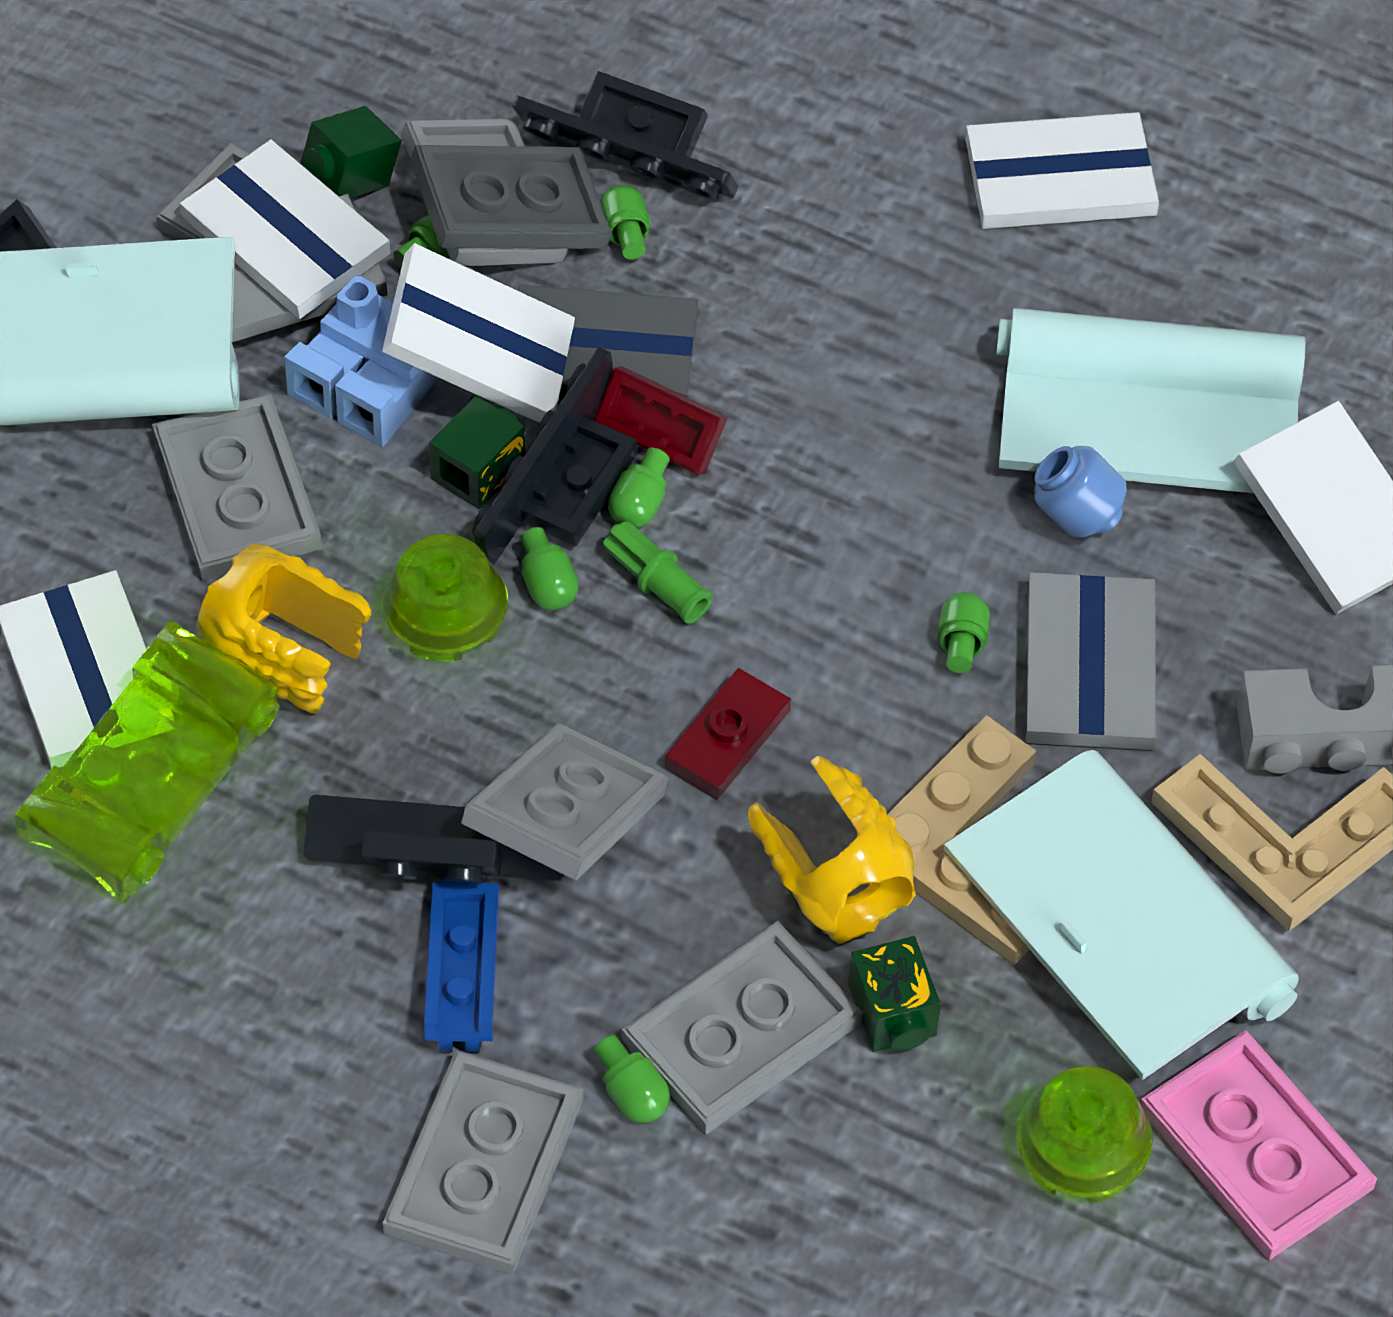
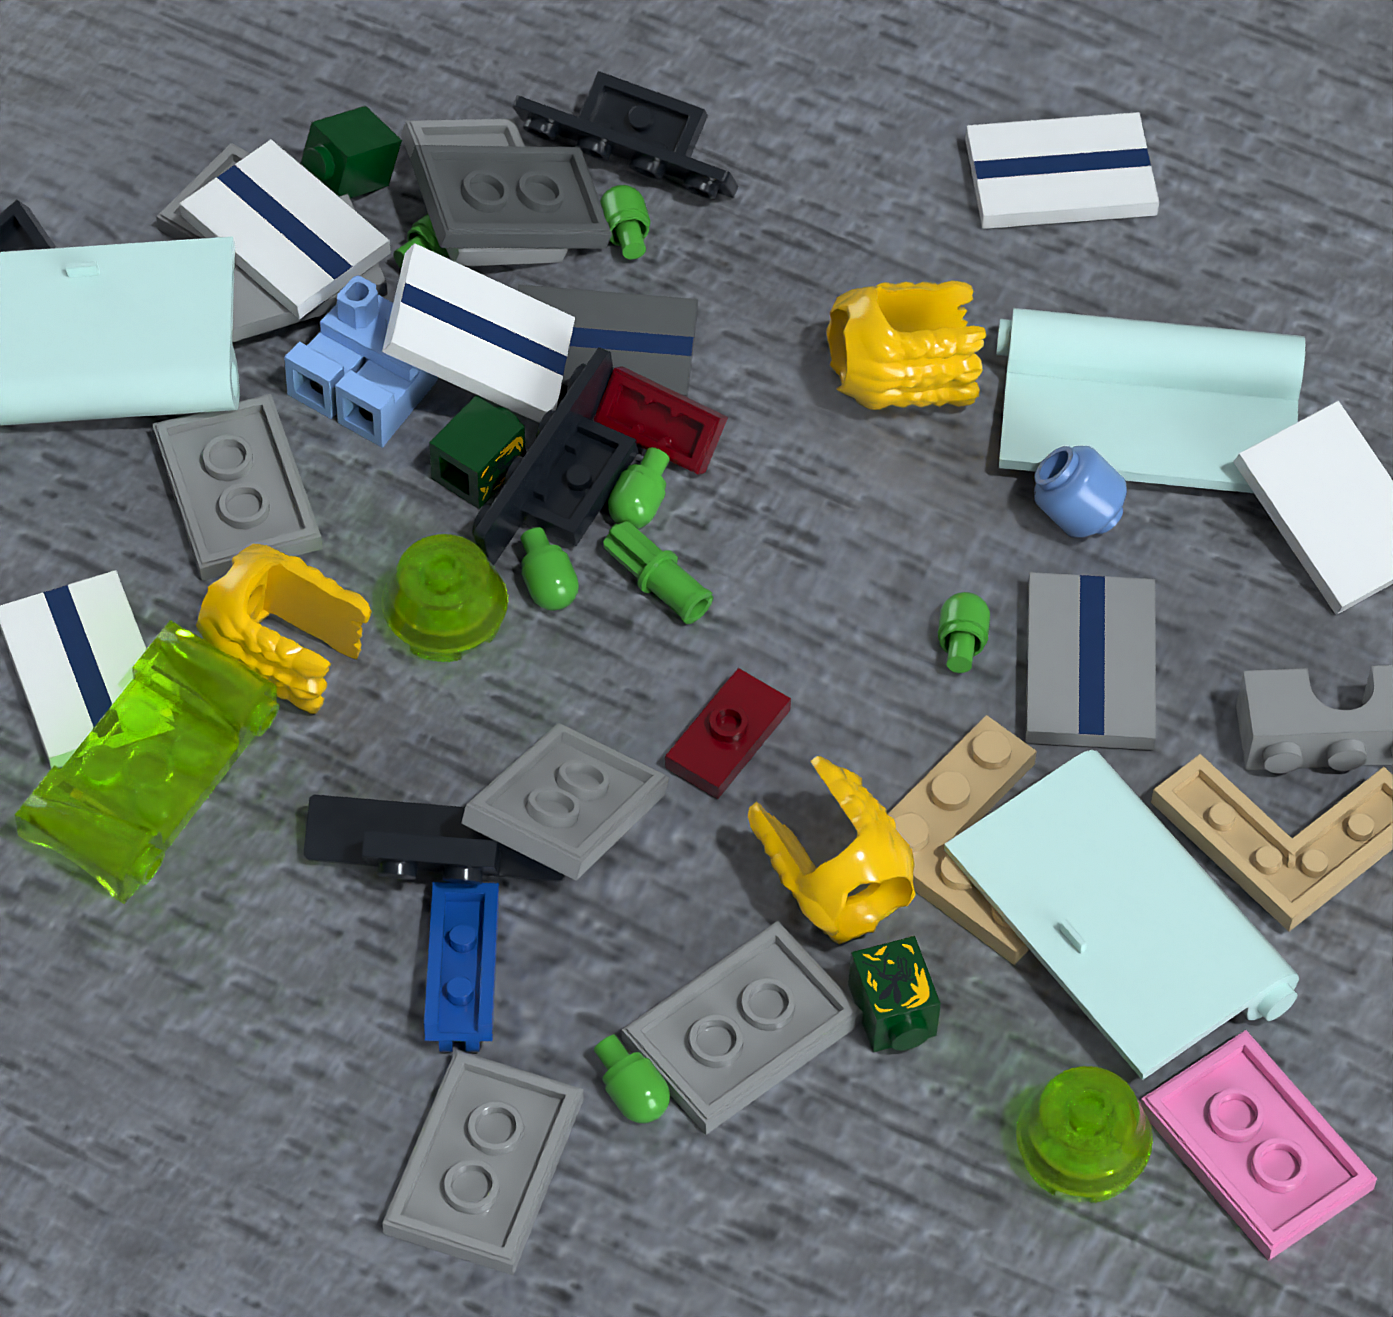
none -> yellow piece [826,280,986,410]

